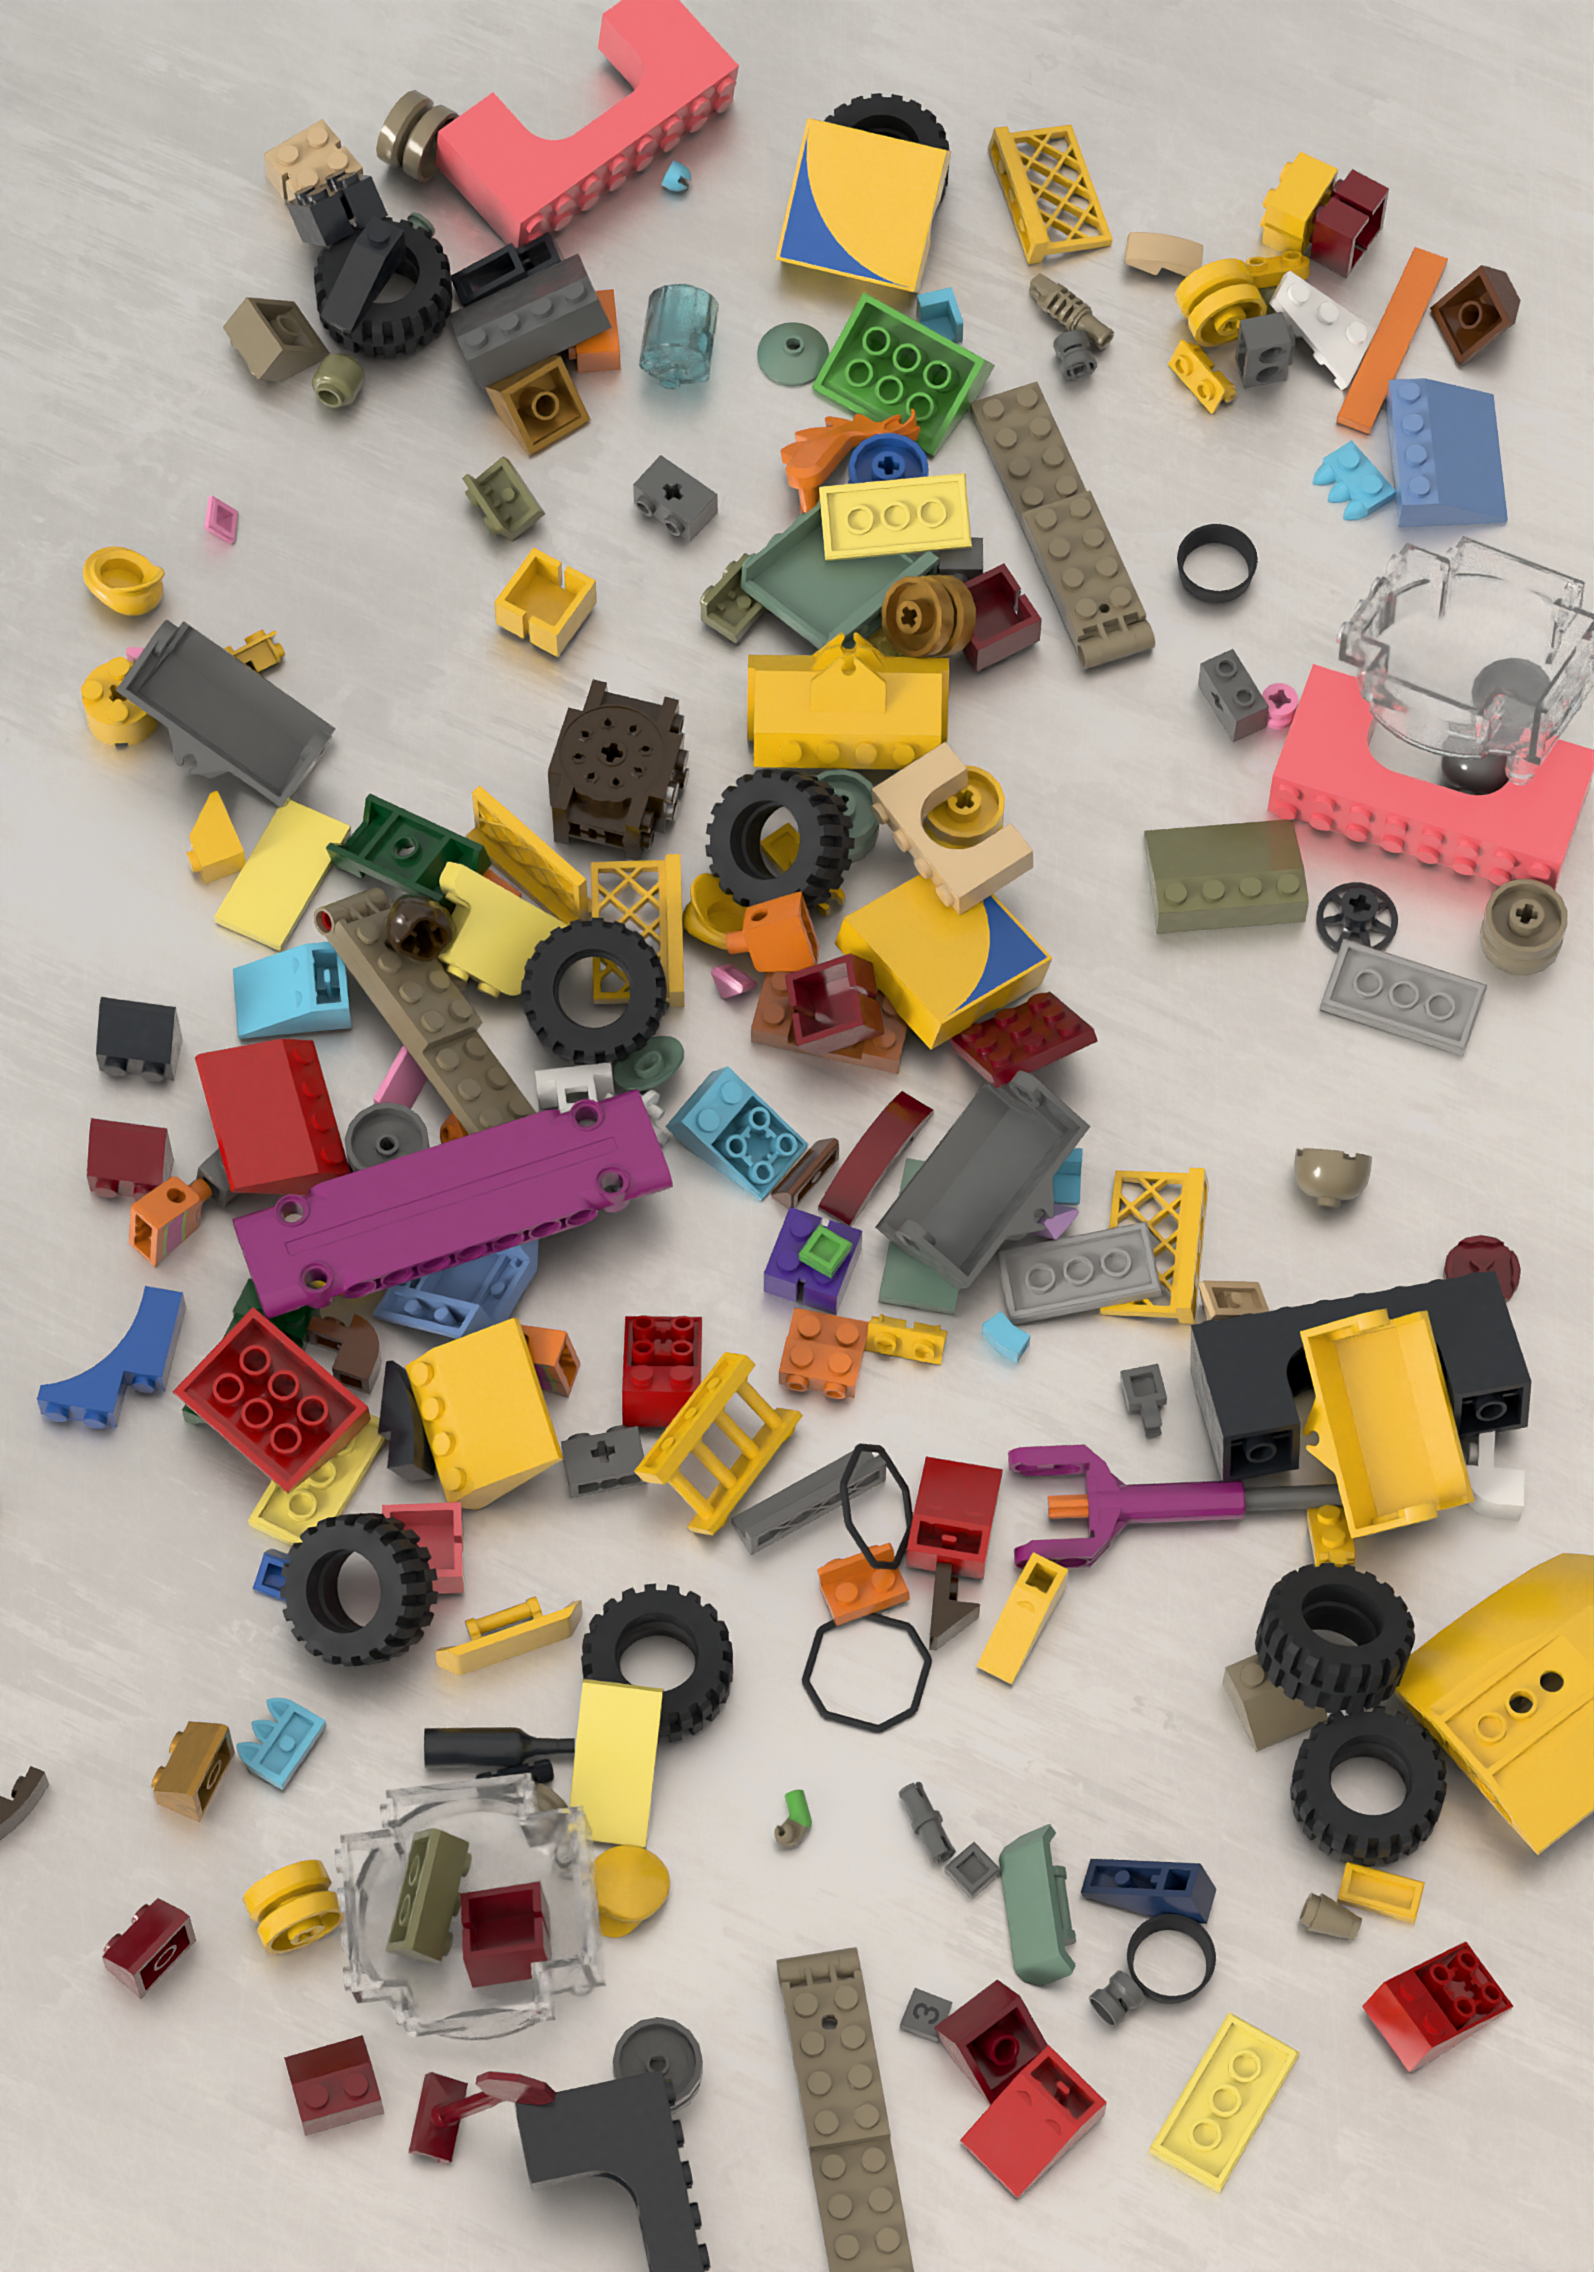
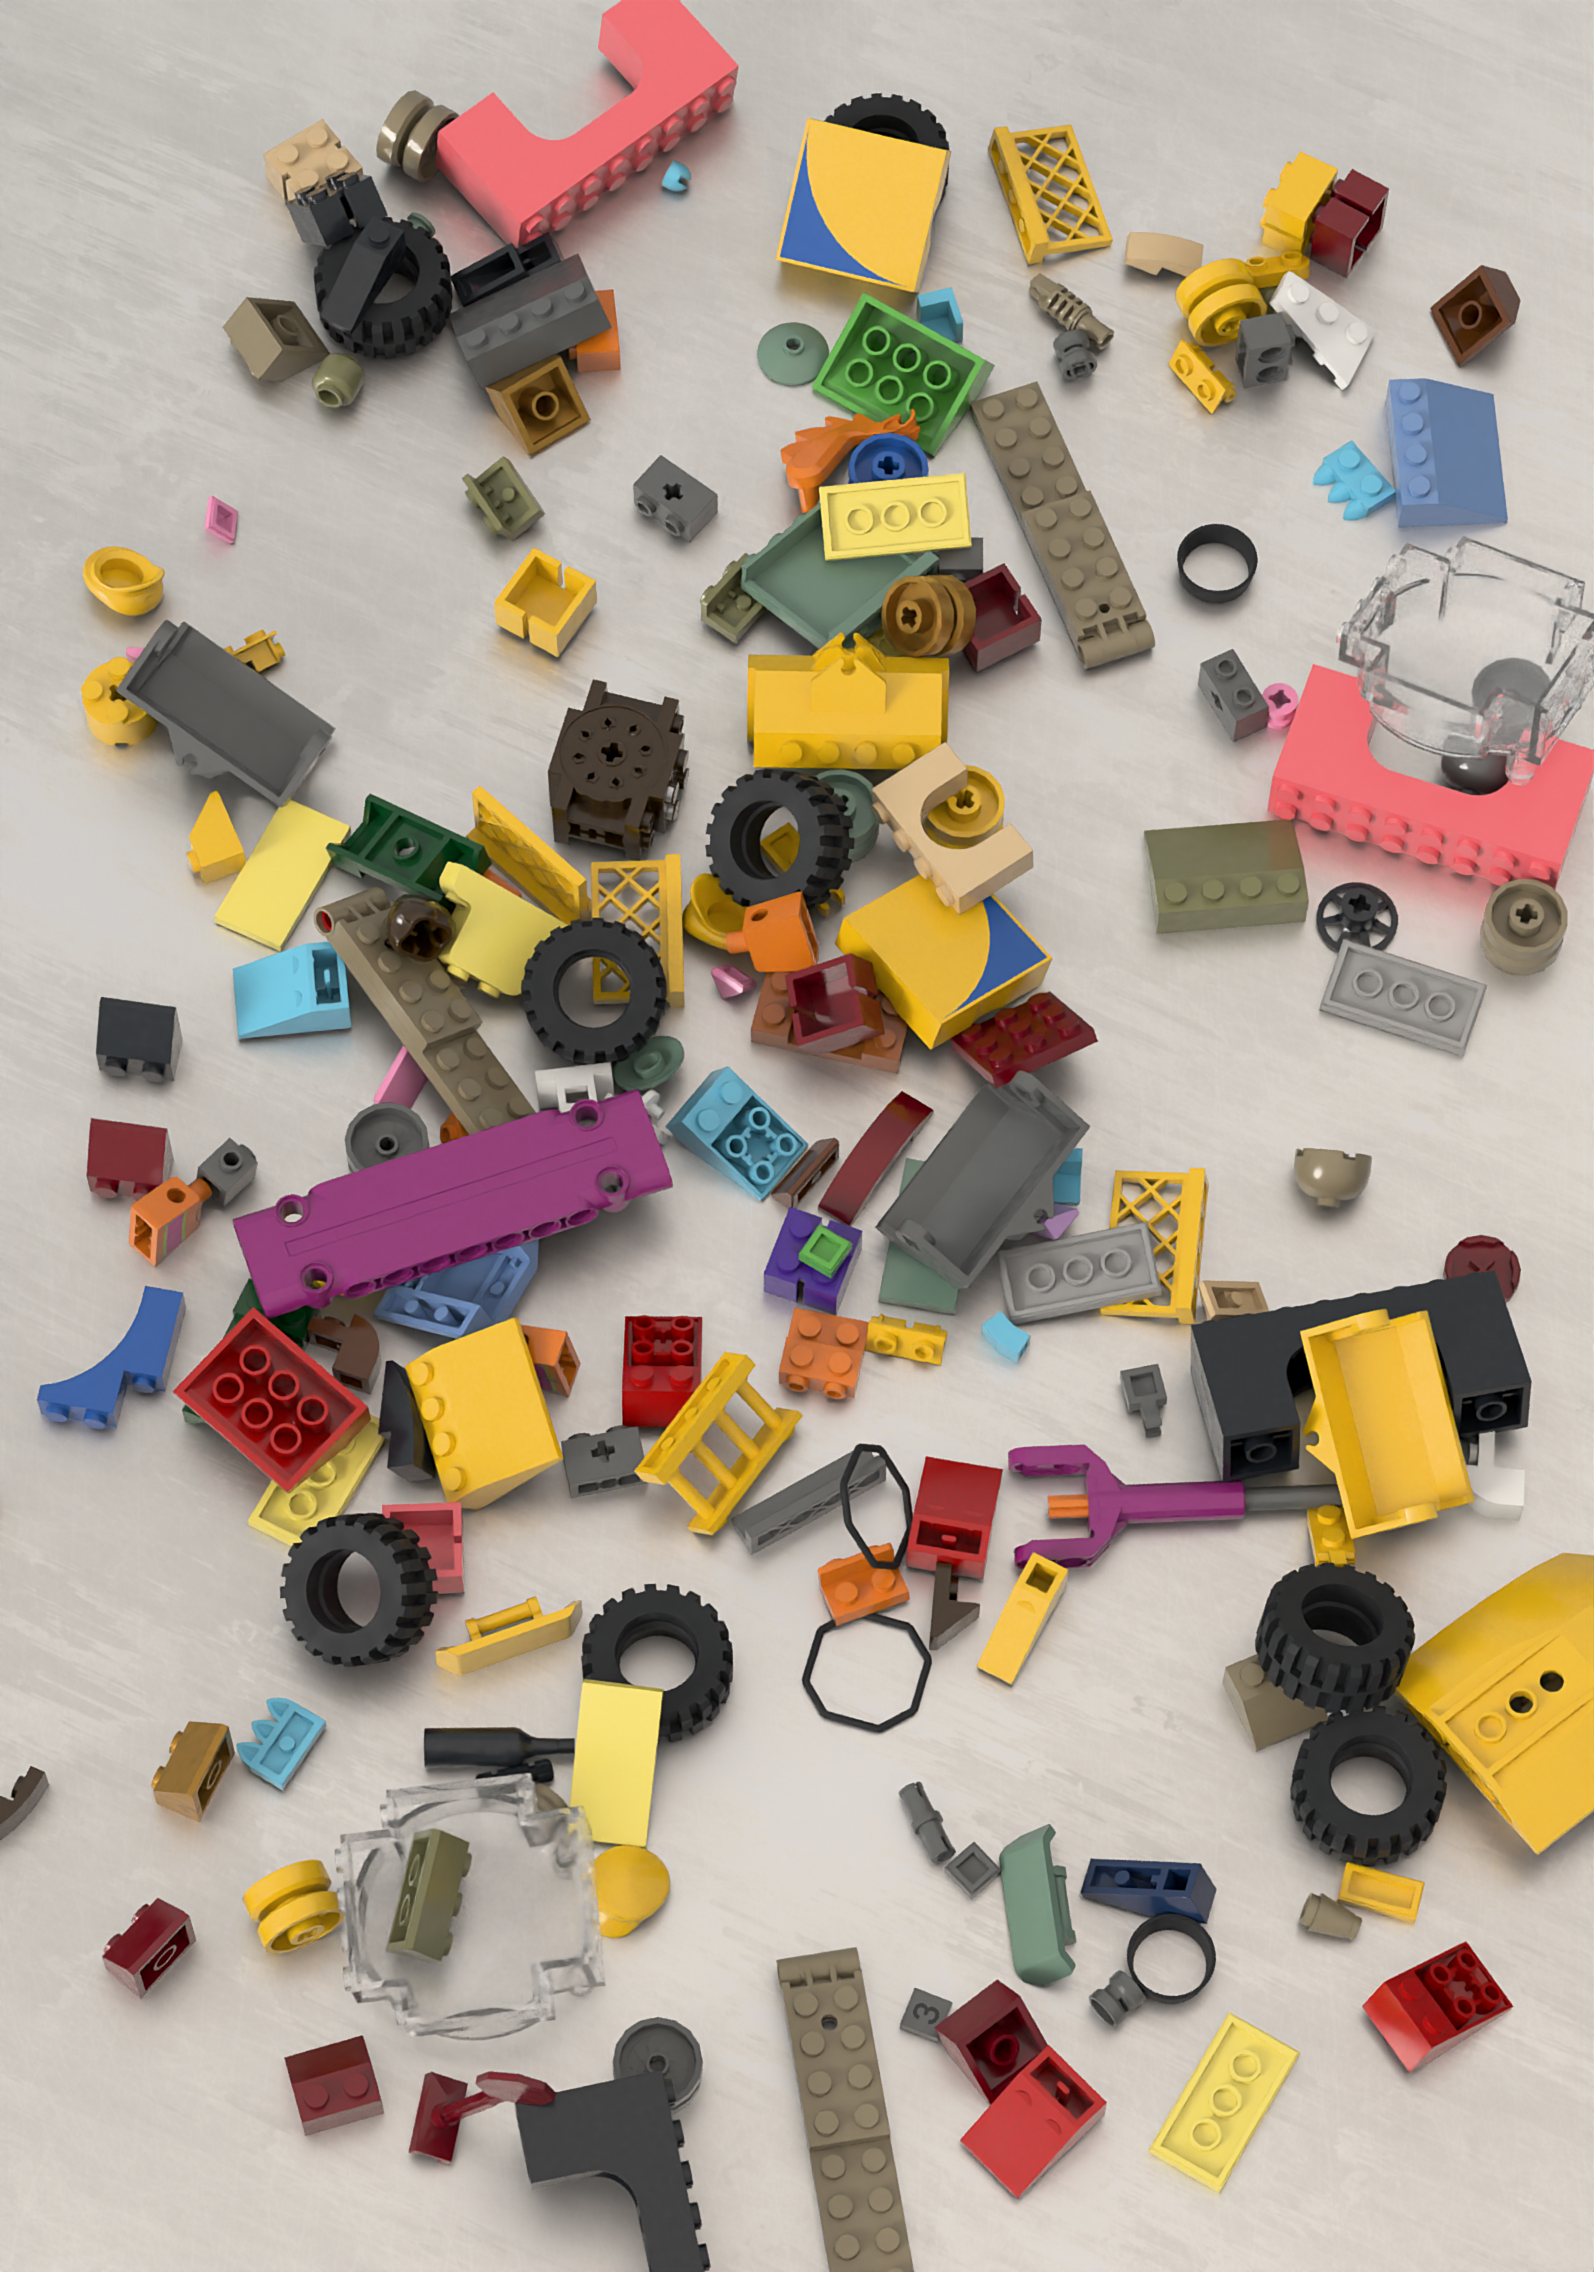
red slope [195,1039,351,1195] -> none
blue slope [252,1549,292,1601] -> none
dark red piece [460,1881,553,1988] -> none
clear light blue cylinder [639,284,719,390] -> none
arm [774,1789,812,1847] -> none
orange tile [1336,247,1448,434] -> none

